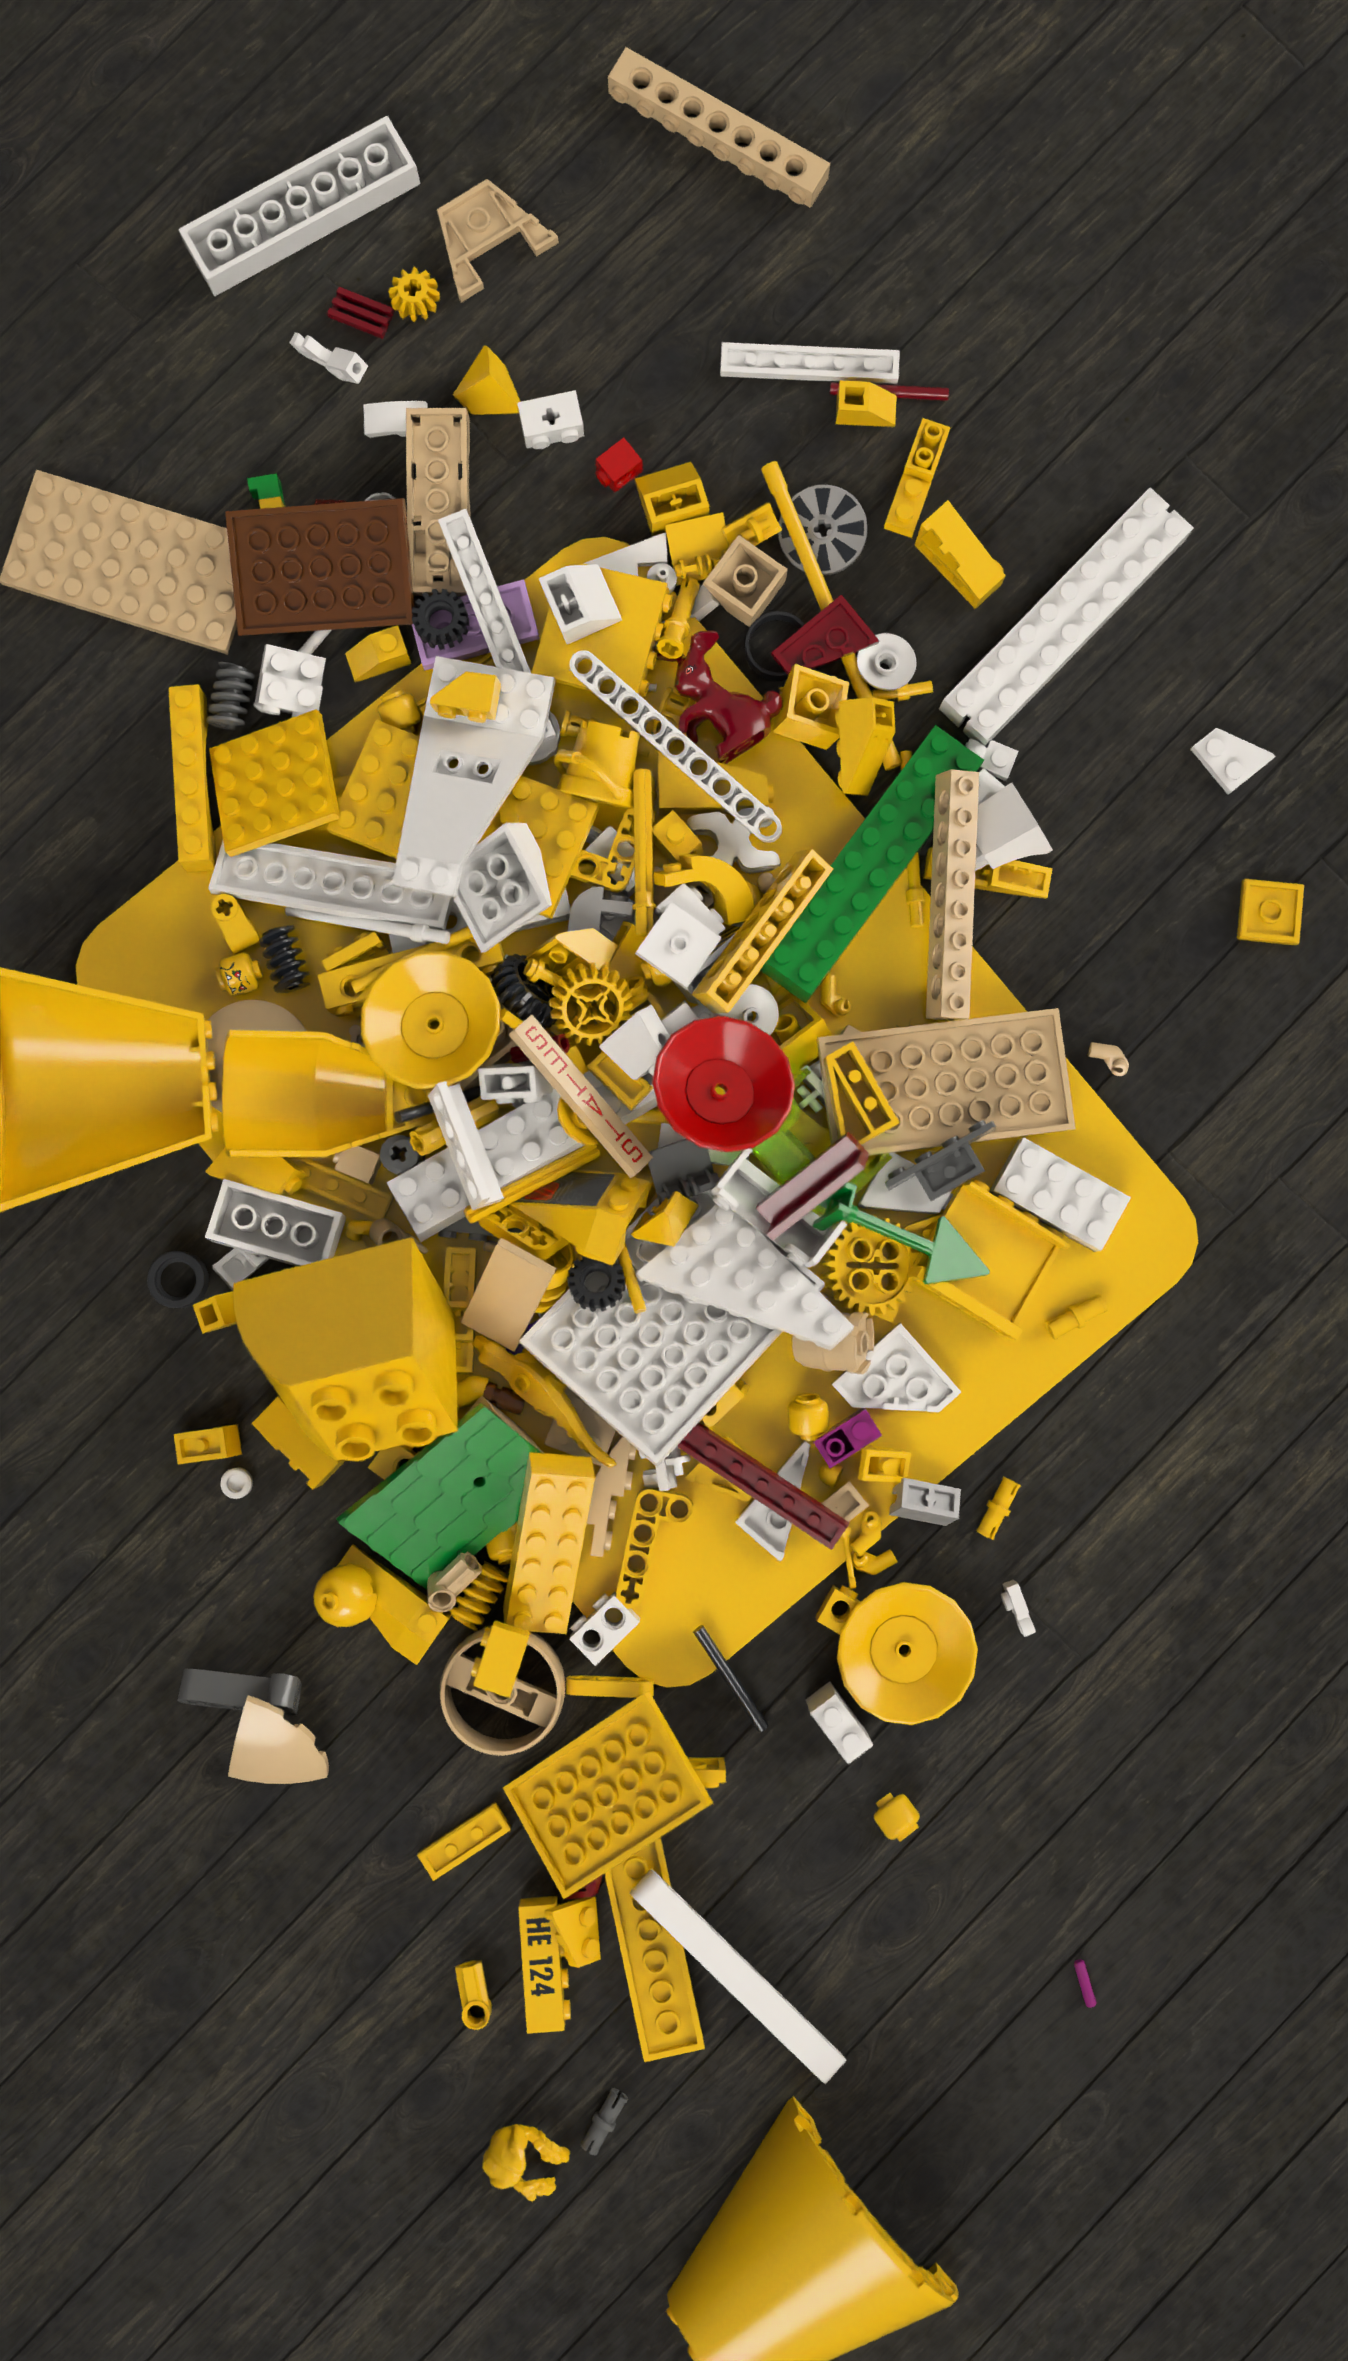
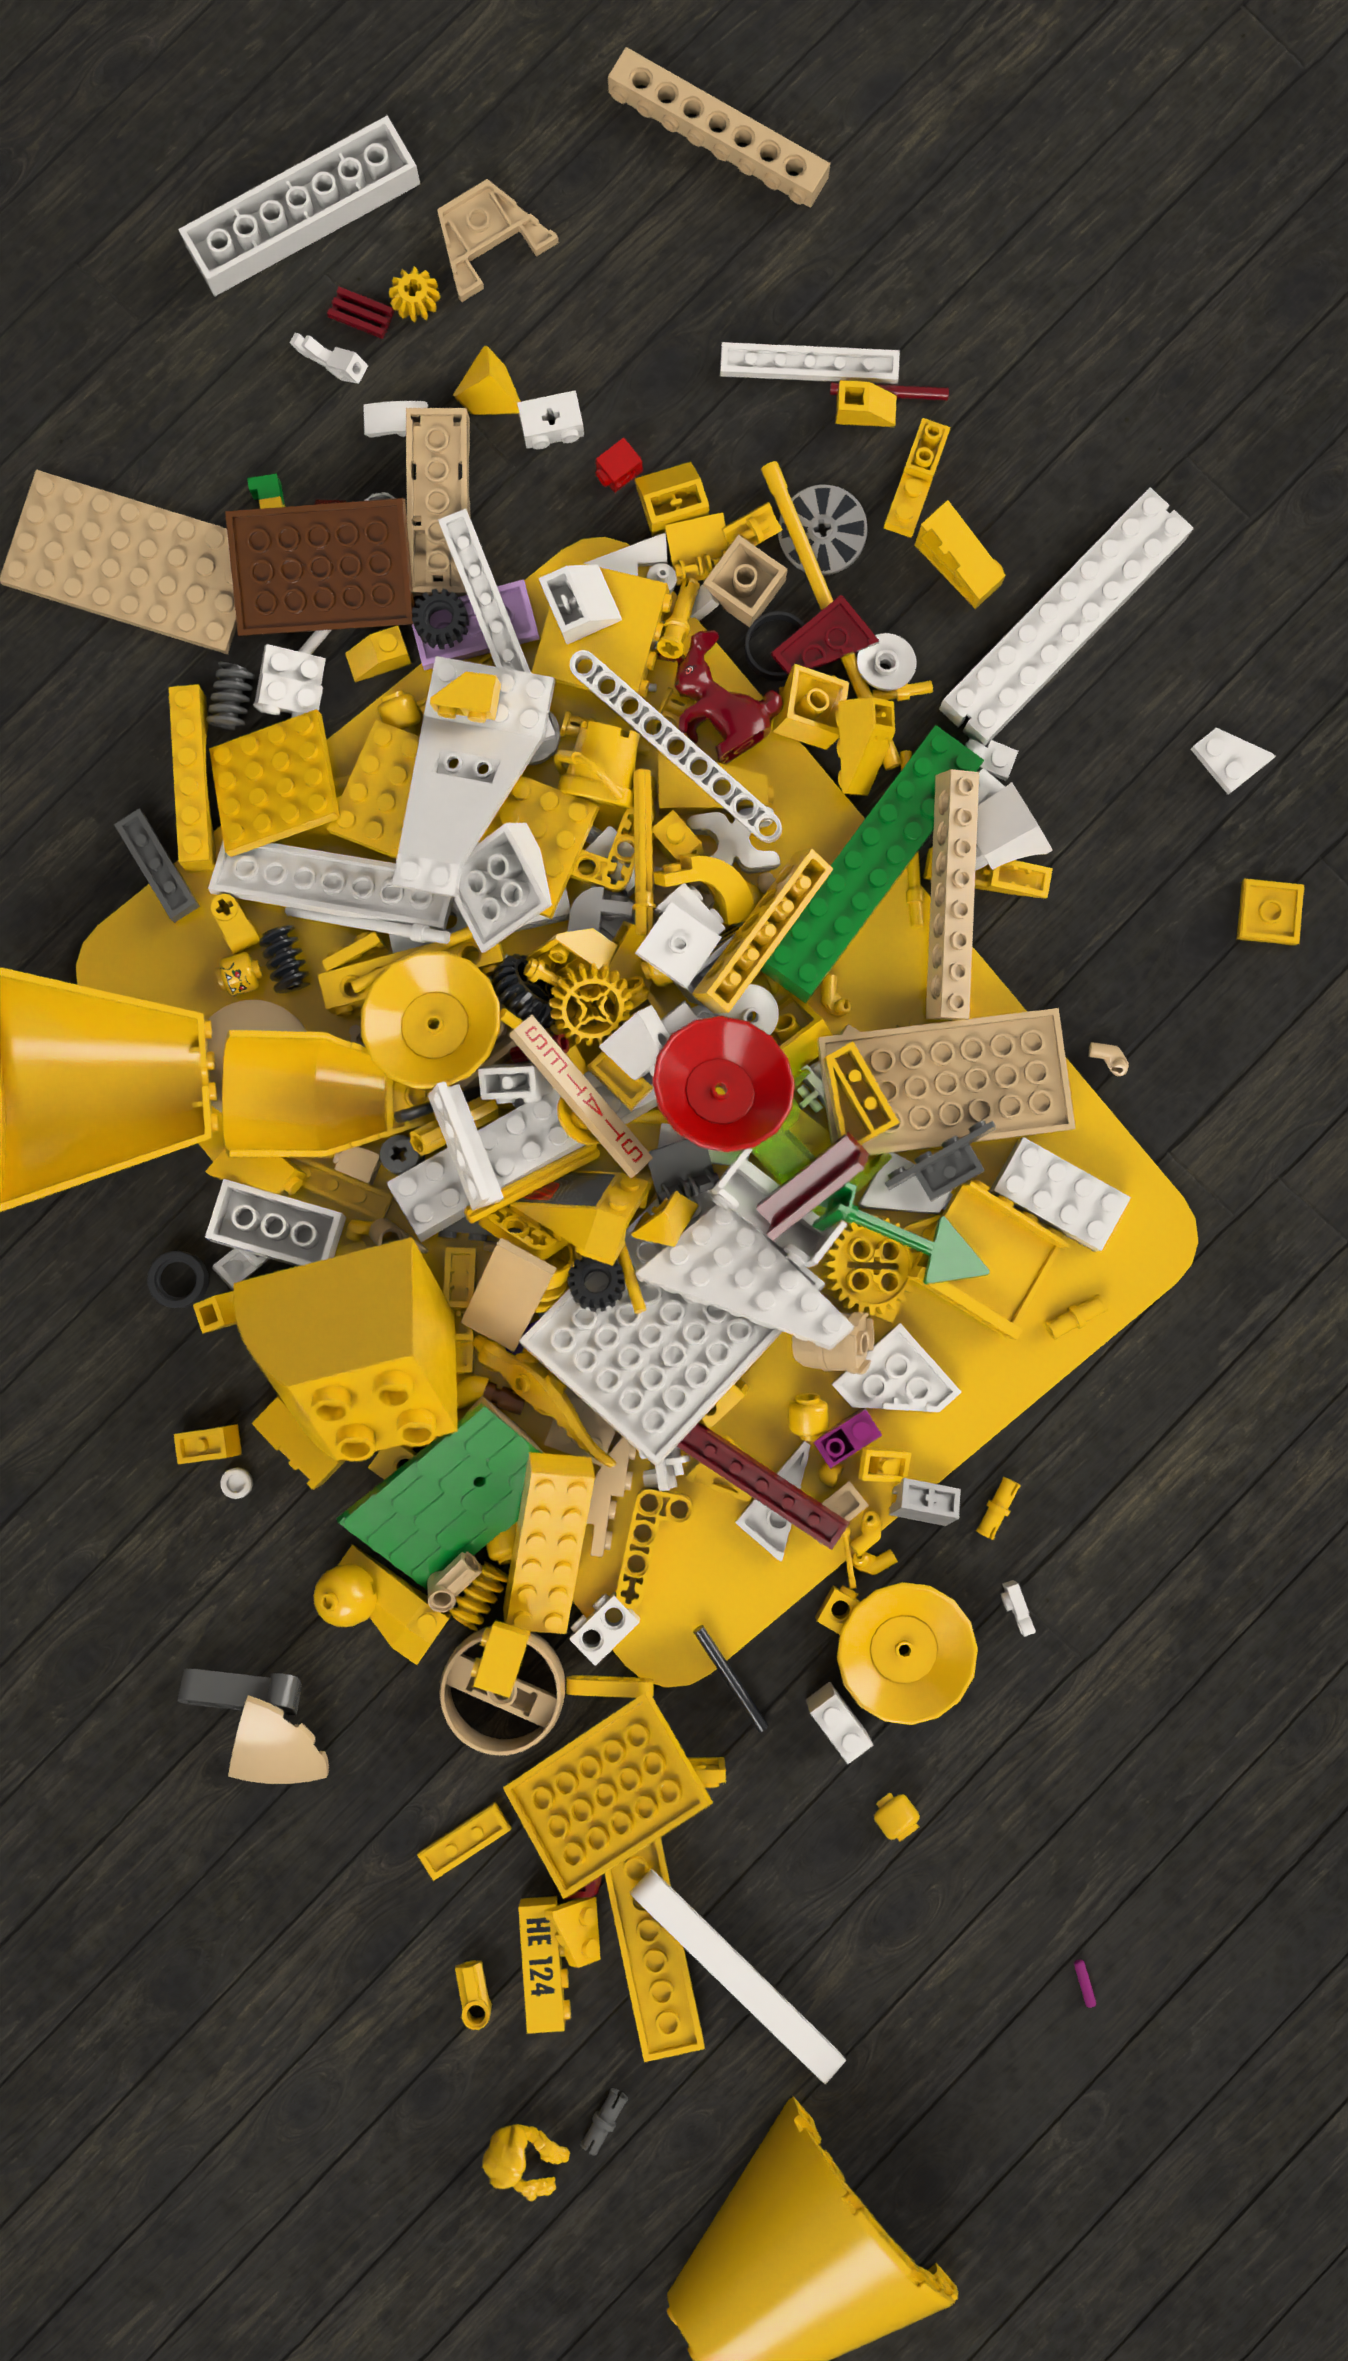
none -> dark grey plate [114,808,200,923]

